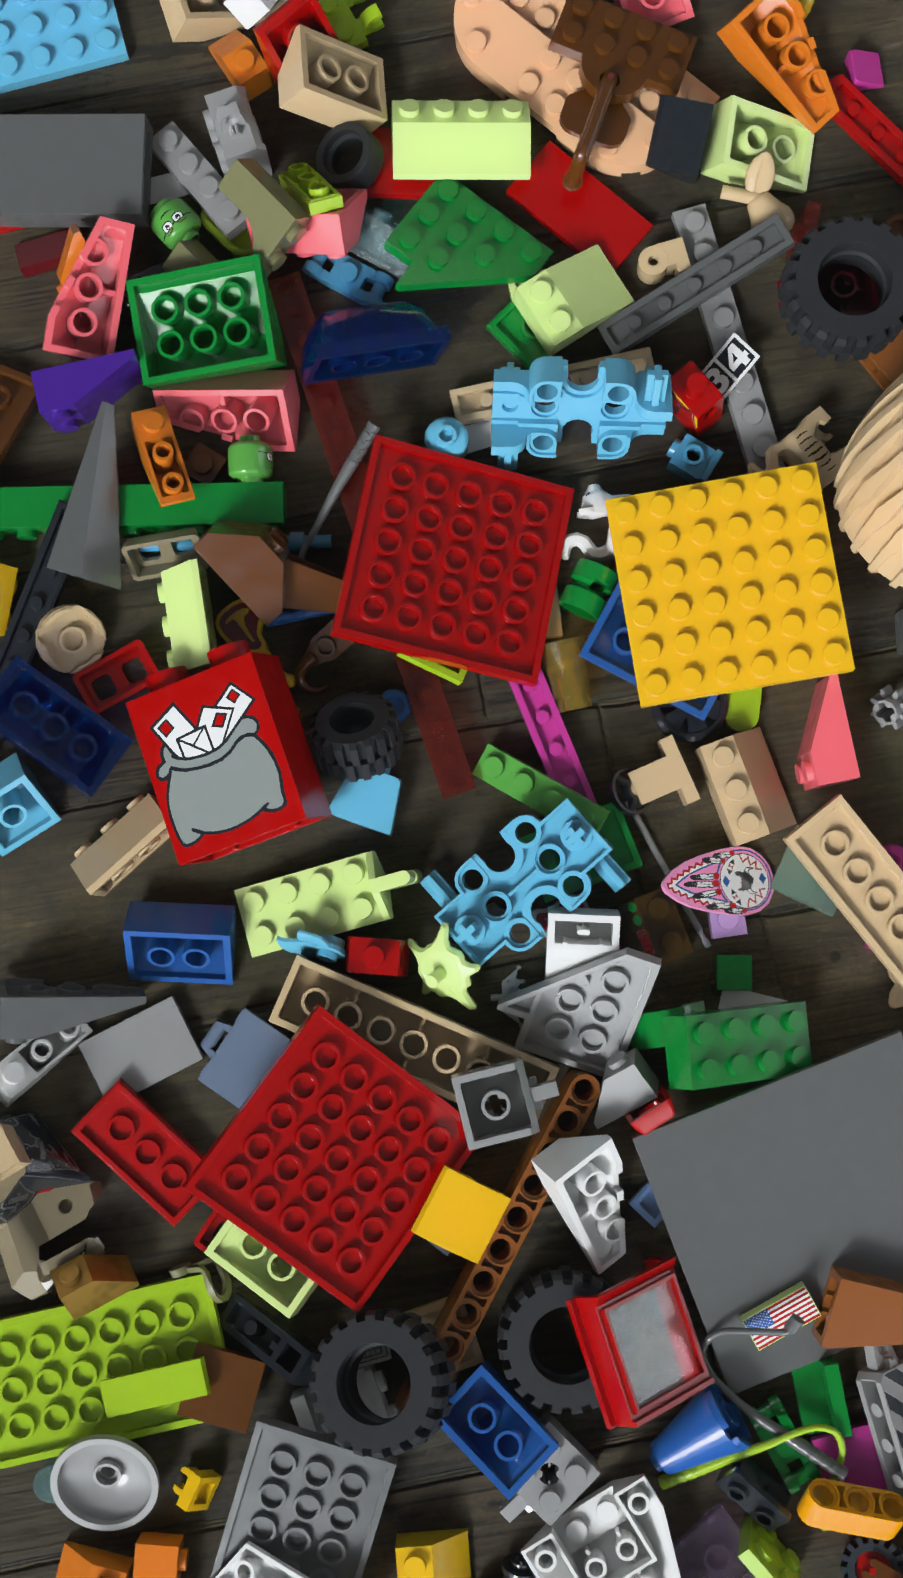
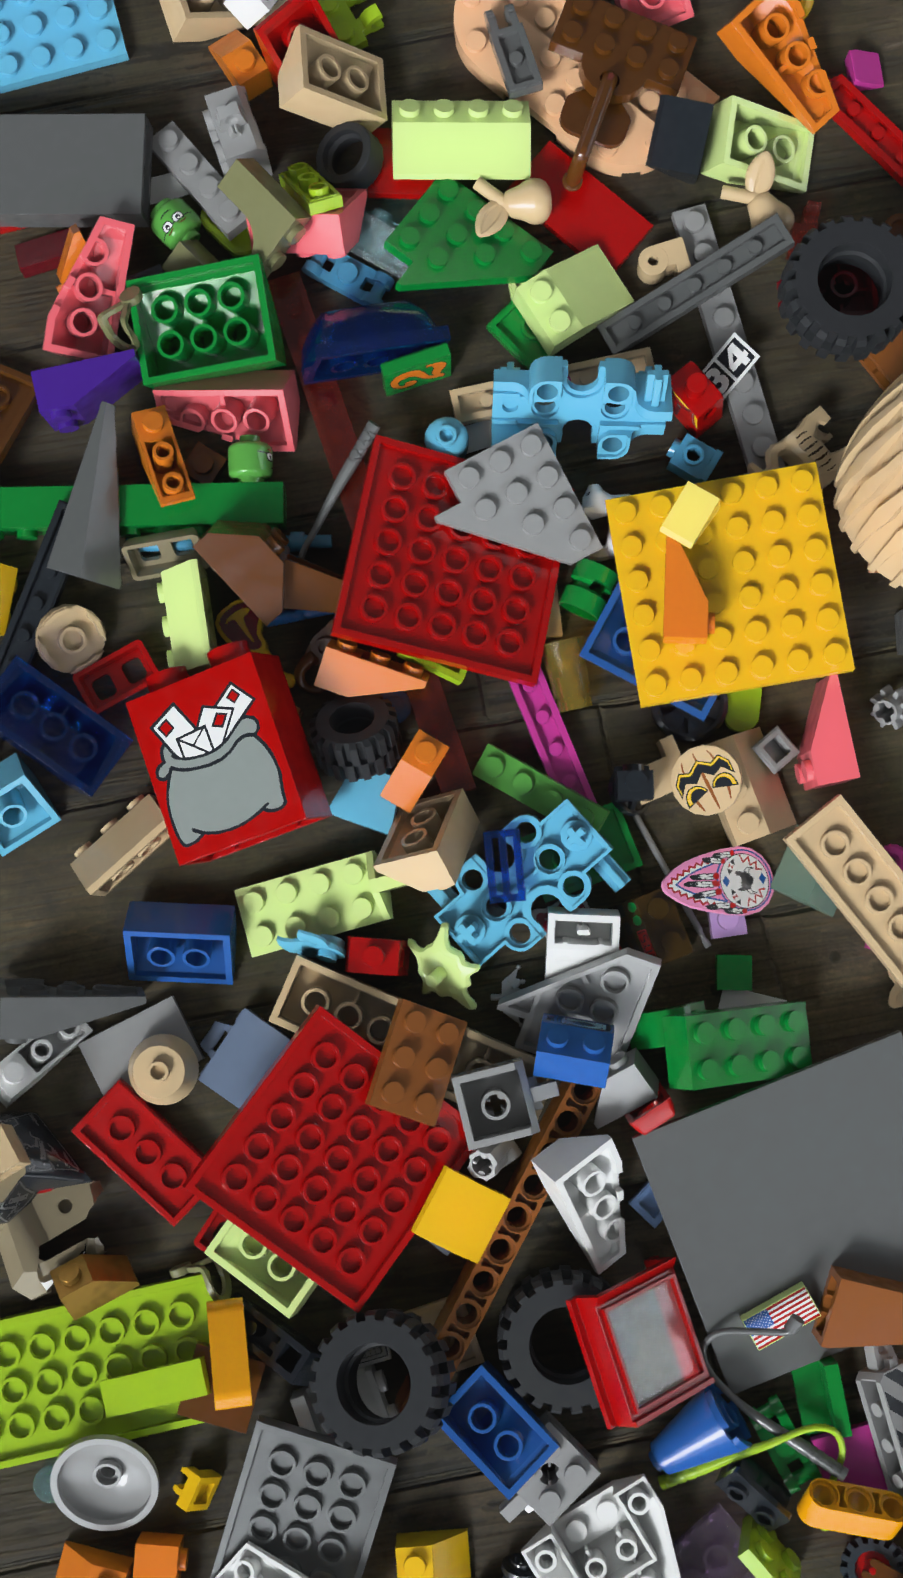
none -> olive piece [97,286,143,352]
none -> tan cone [128,1034,199,1105]
none -> light orange beam [206,1297,252,1410]
none -> orange slope [314,638,431,697]
none -> dark orange plate [365,999,468,1127]
none -> tan slope [373,788,480,892]
none -> green tile [380,343,451,397]
none -> orange slope [380,729,450,814]
none -> light grey wing [434,422,603,565]
none -> light grey piece [467,1140,522,1181]
none -> tan piece [473,177,552,238]
none -> clear blue tile [483,828,527,904]
none -> dark grey hinge [484,4,543,99]
none -> blue slope [533,1013,614,1088]
none -> black brick [613,764,654,802]
none -> light yellow slope [659,481,721,549]
none -> orange slope [663,535,715,644]
none -> tile [671,745,743,816]
none -> light grey slope [752,726,800,774]

